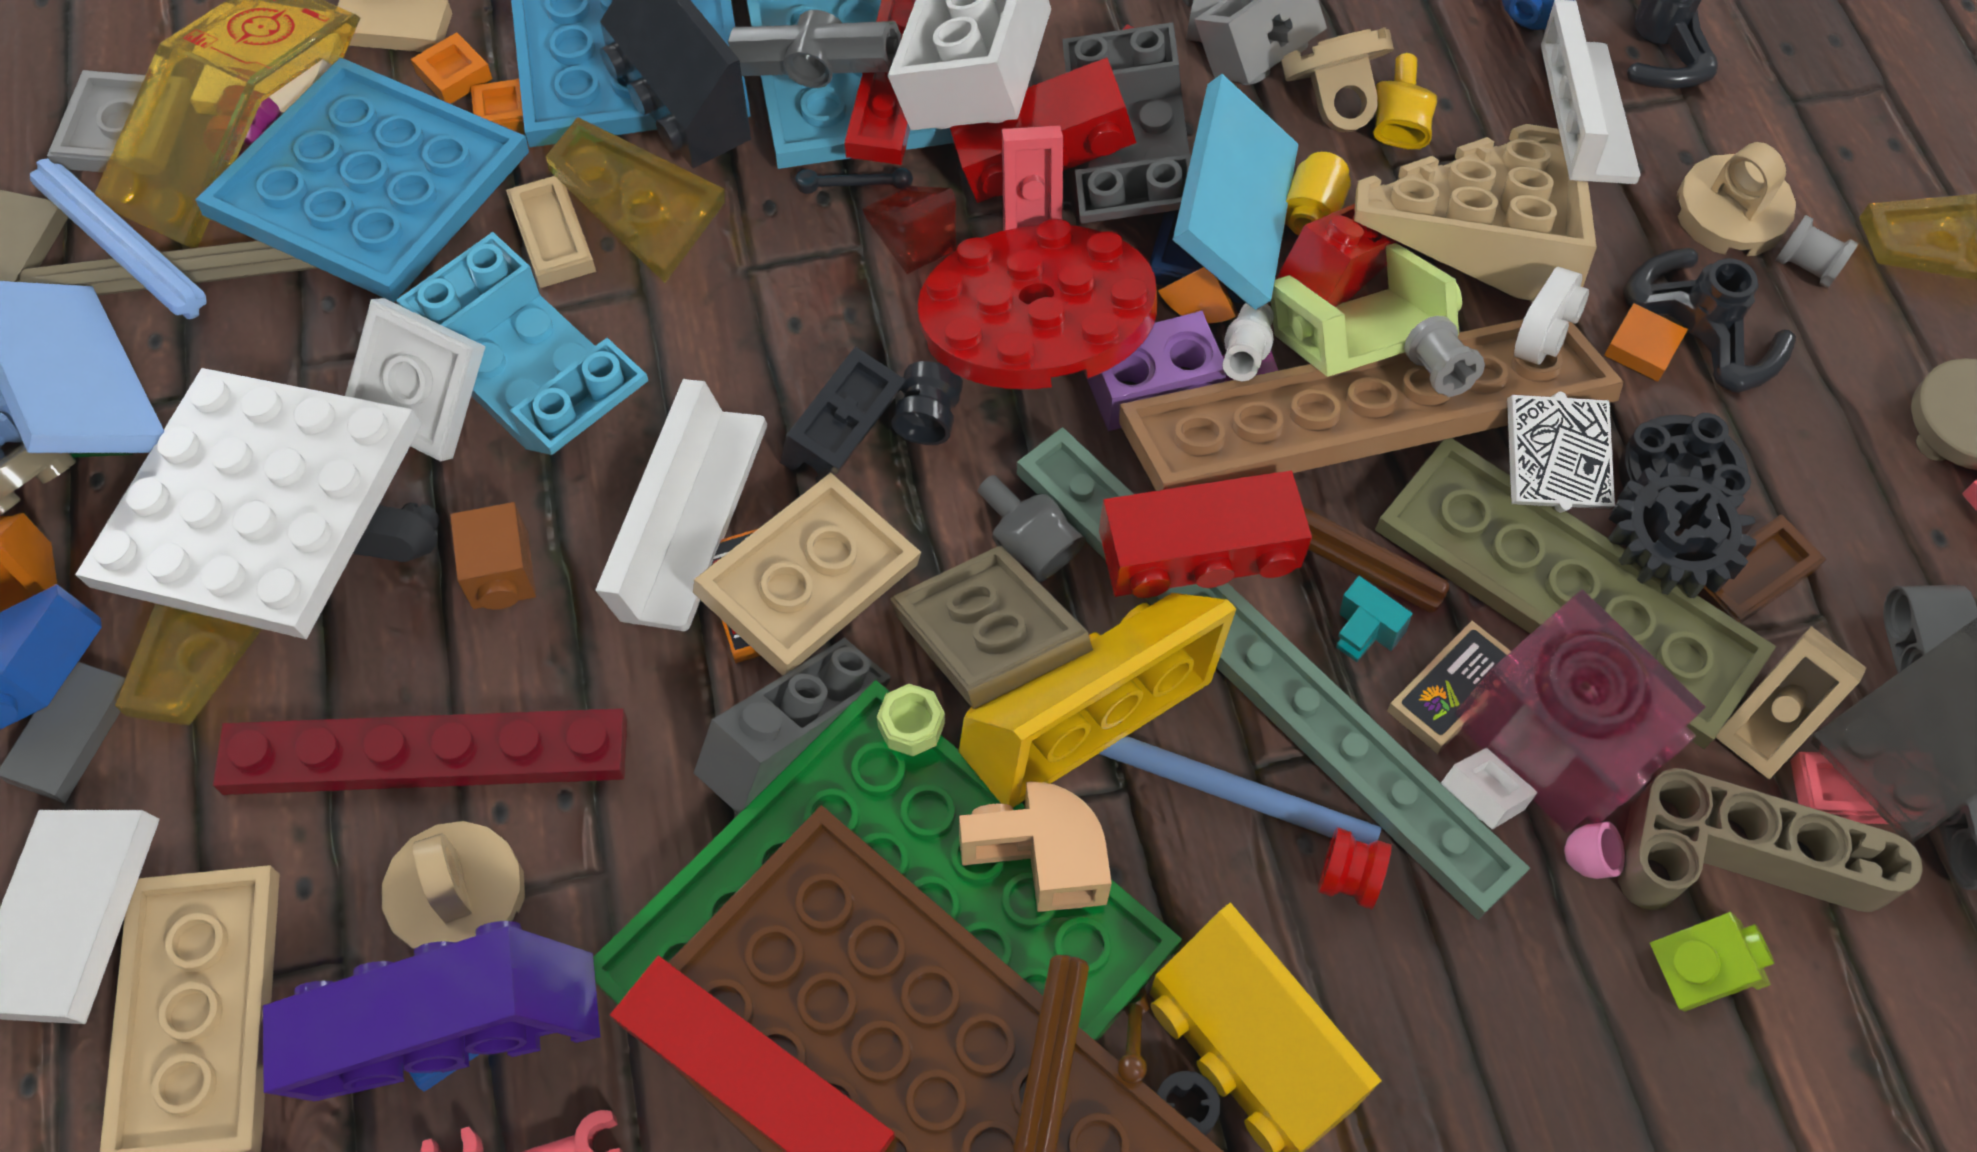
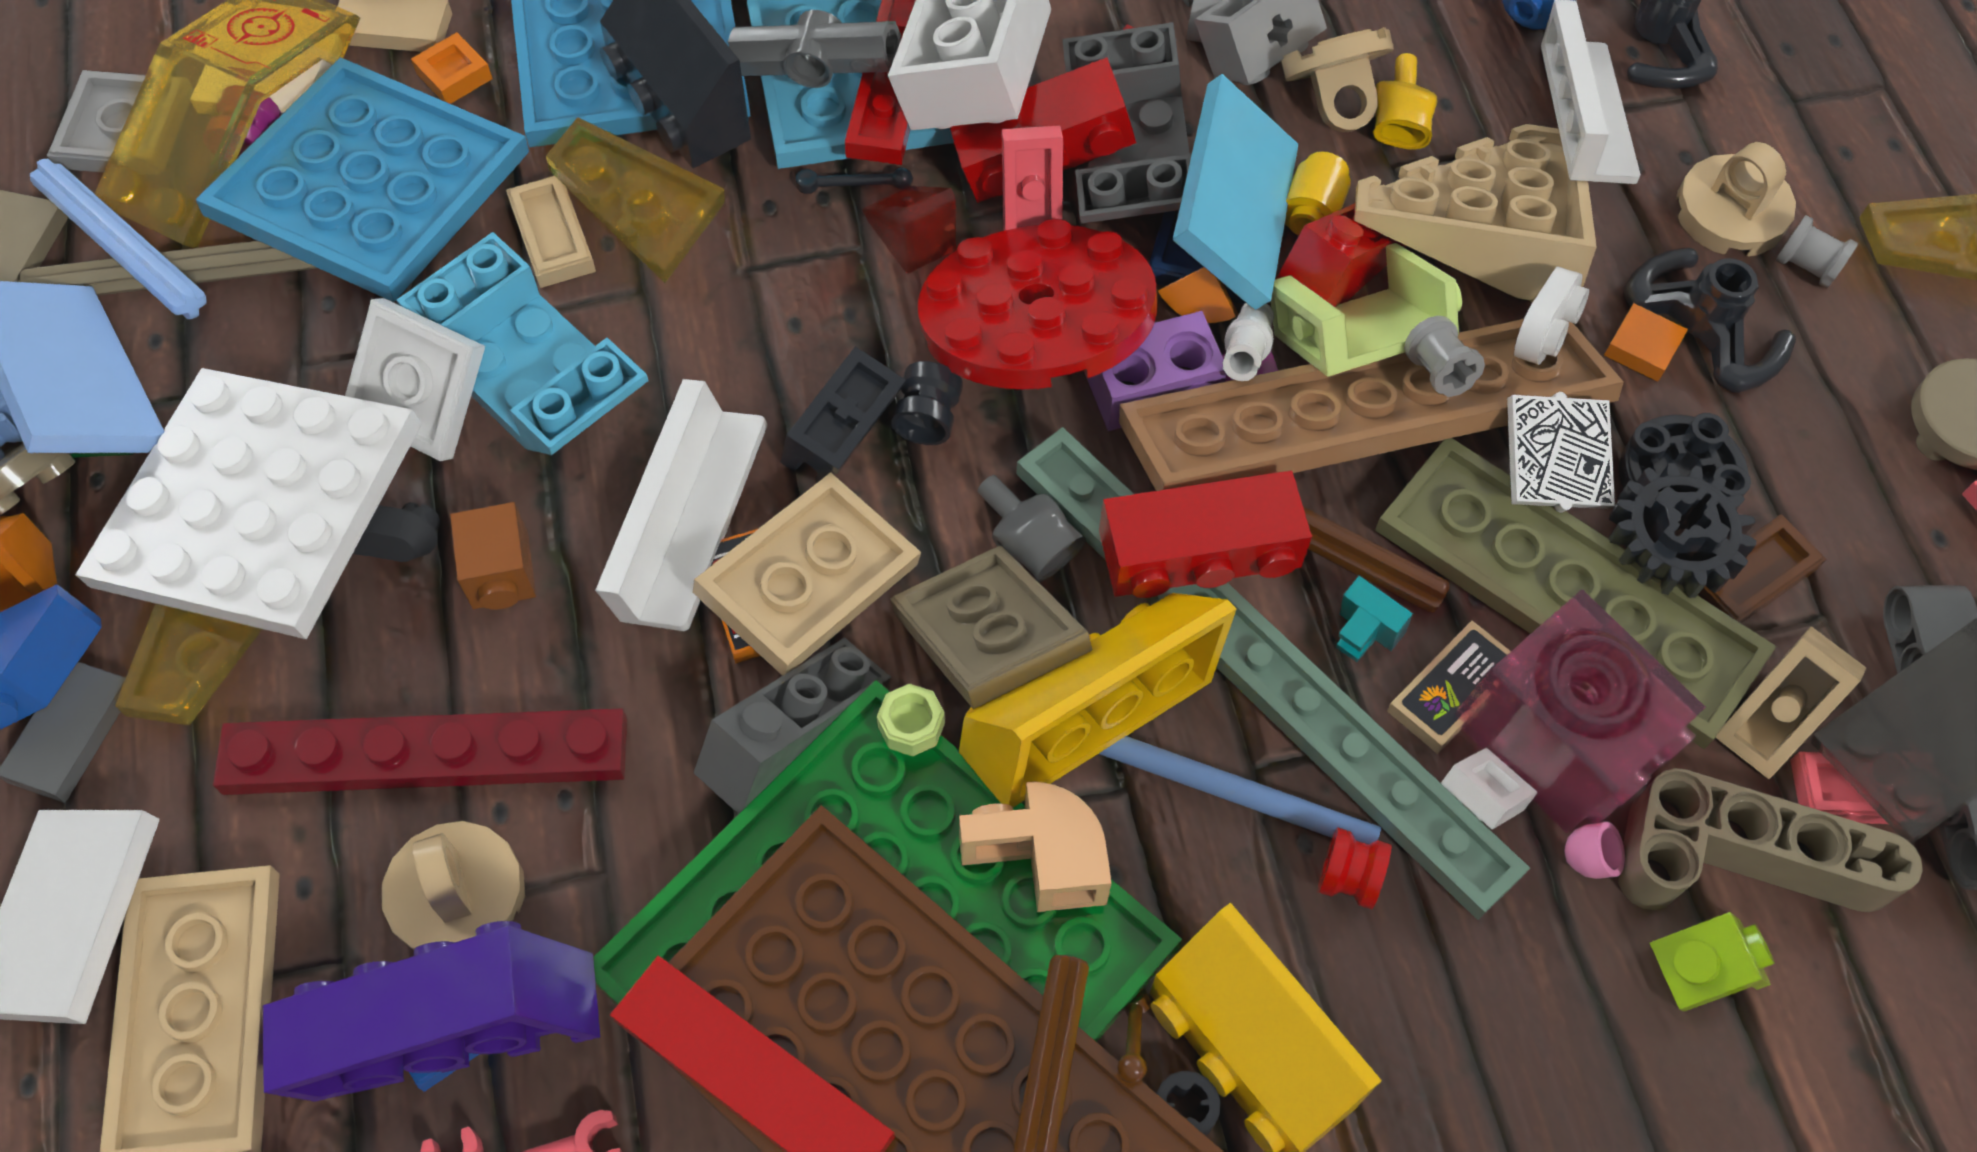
orange tile [471,79,525,134] -> none

